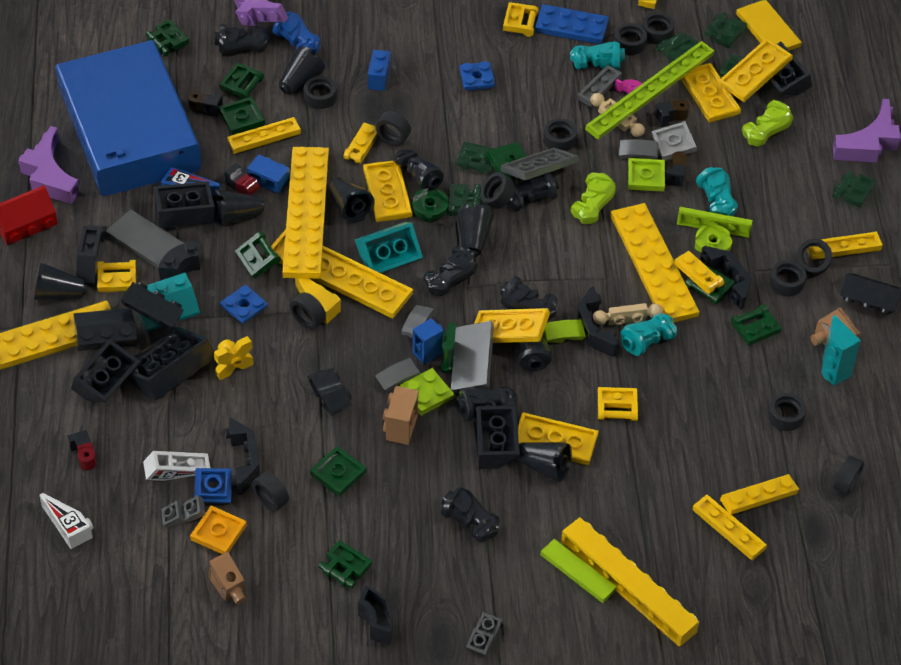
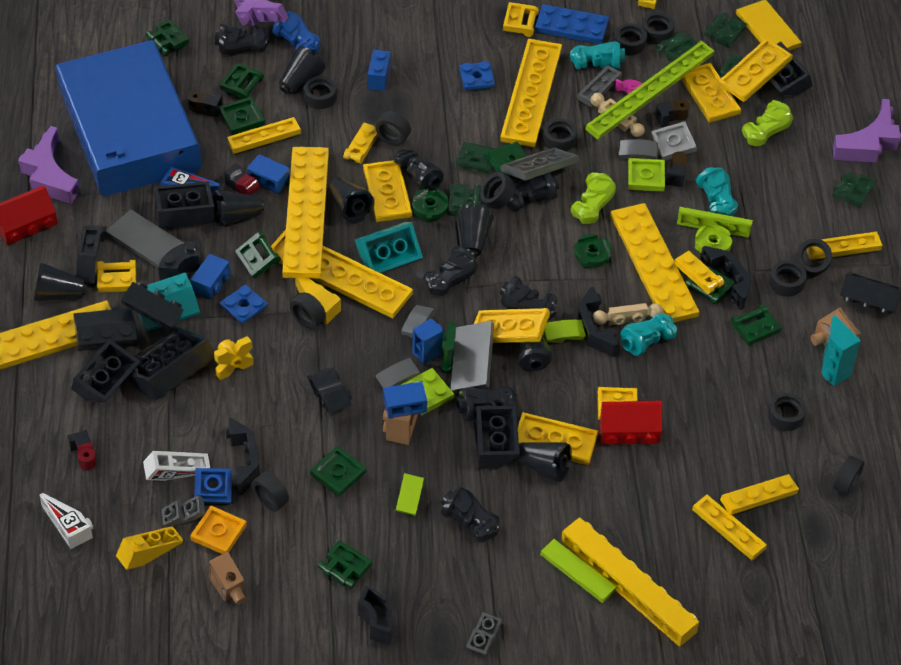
none -> yellow slope [116,526,183,570]
none -> blue brick [191,254,231,299]
none -> blue brick [383,381,427,419]
none -> lime slope [395,473,424,516]
none -> yellow plate [500,39,562,148]
none -> dark green plate [574,234,612,269]
none -> red slope [599,401,662,445]

